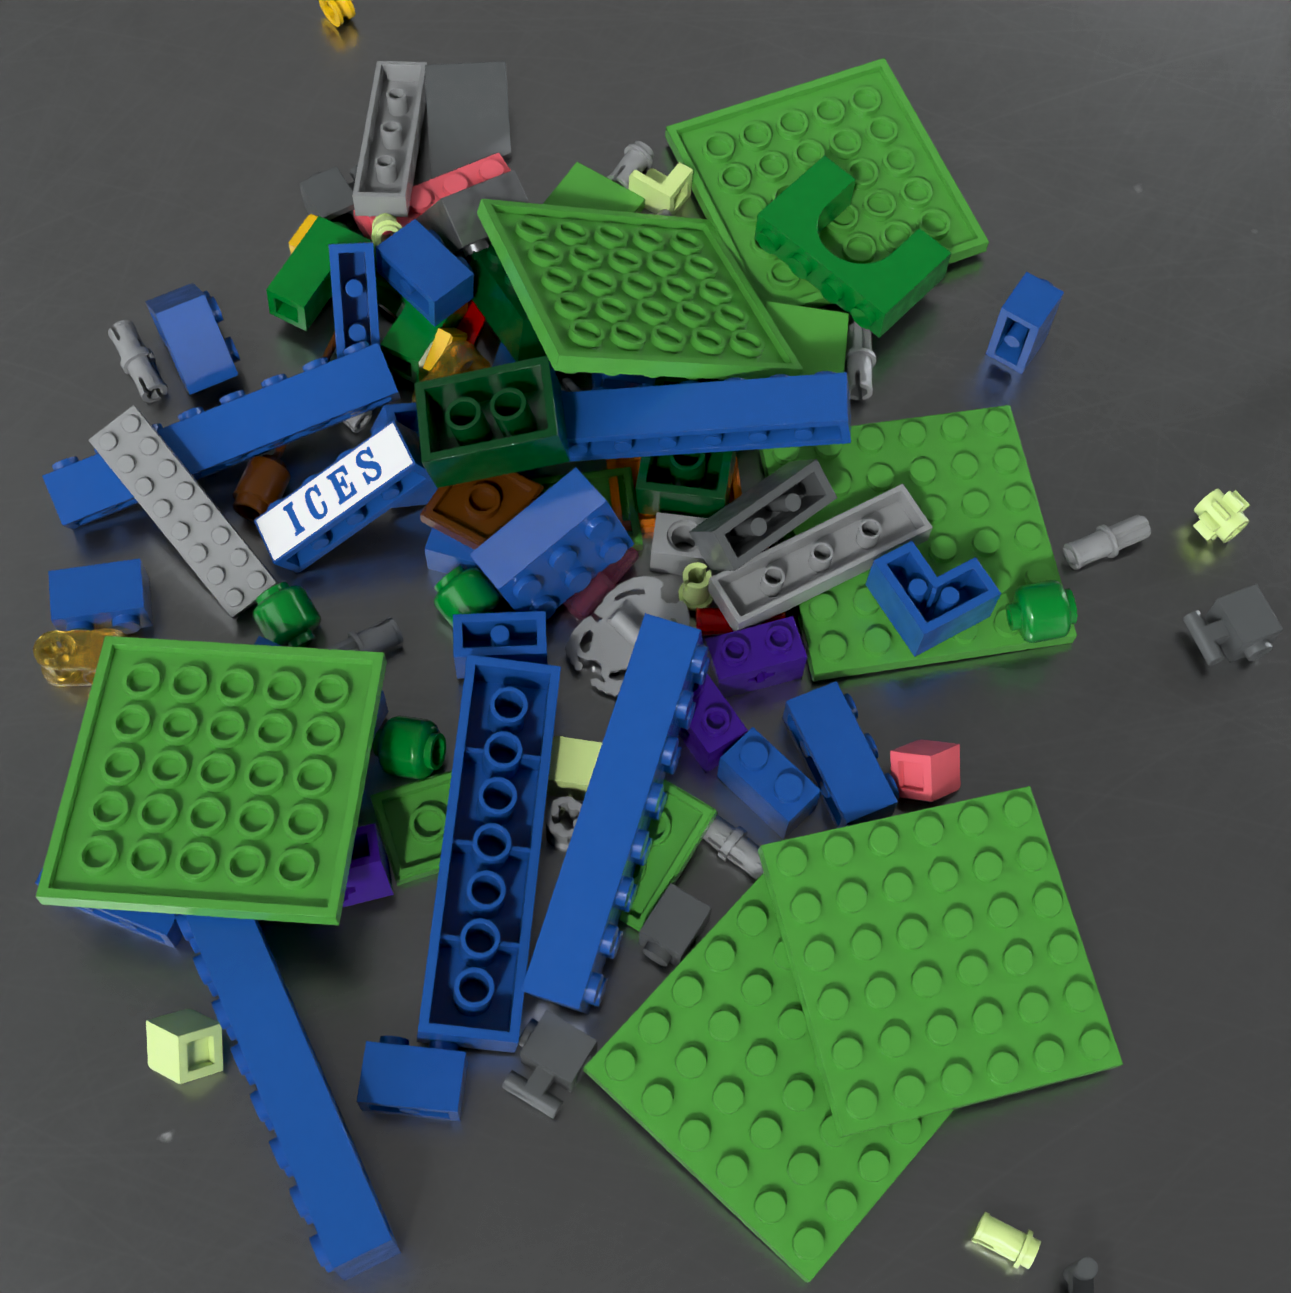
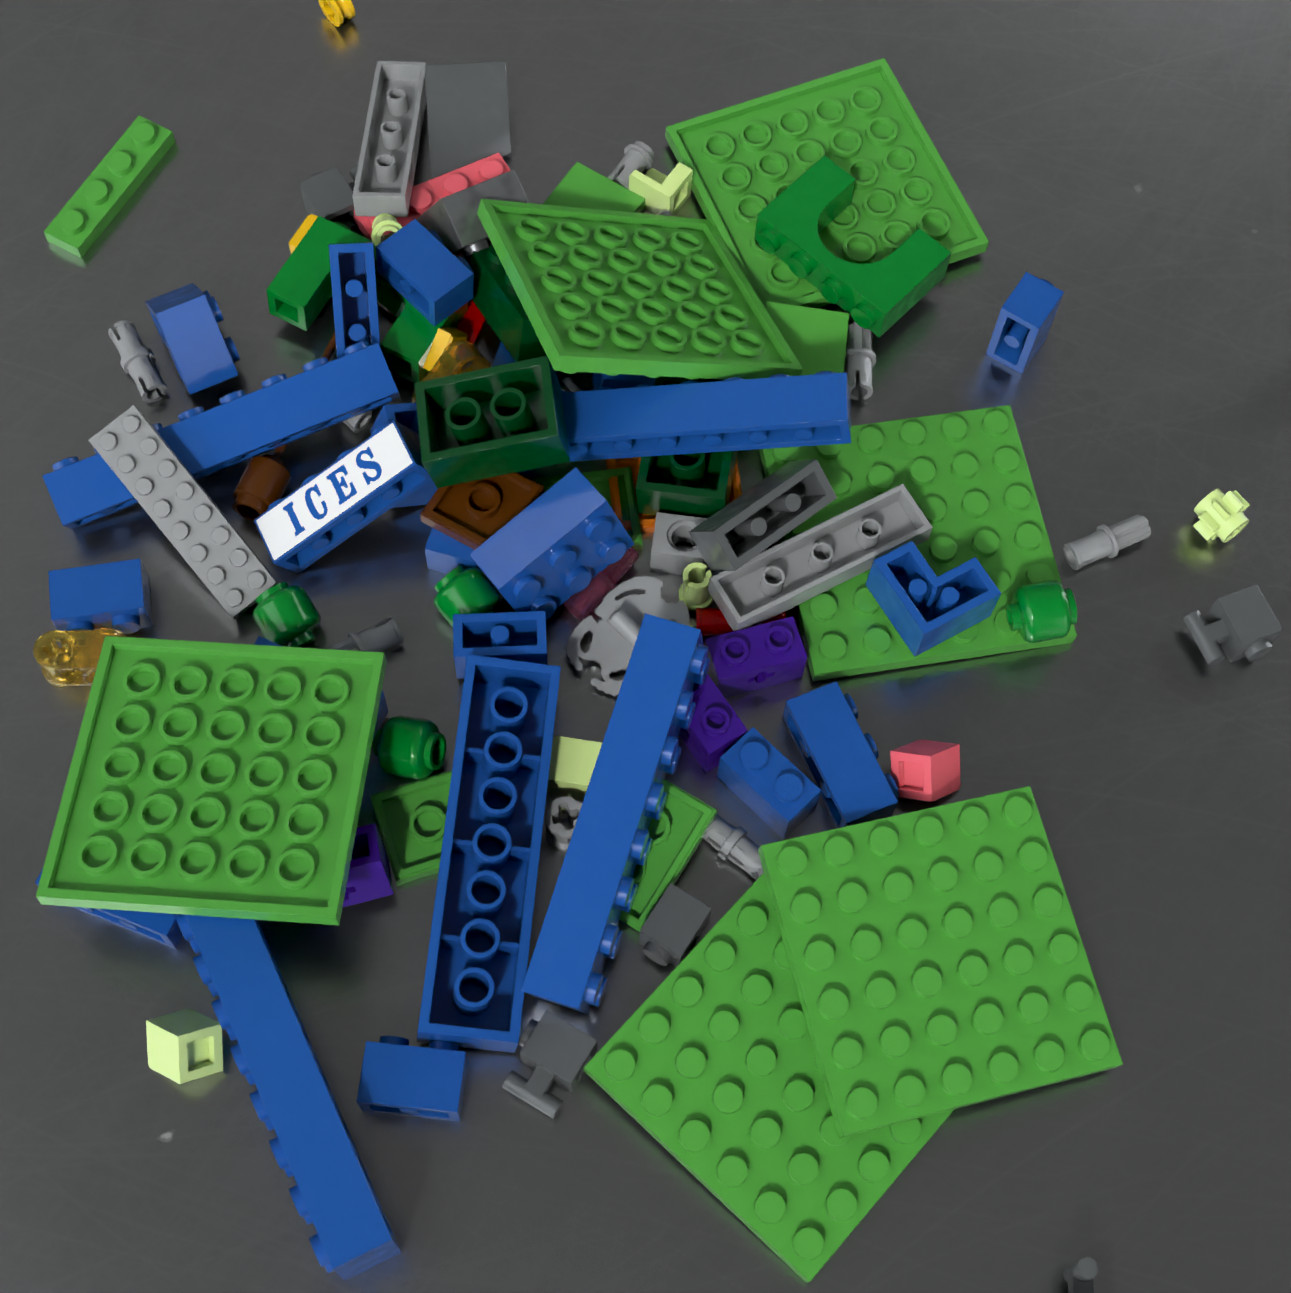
yellowish green pin [971,1211,1041,1269] -> none
none -> bright green plate [44,115,176,258]

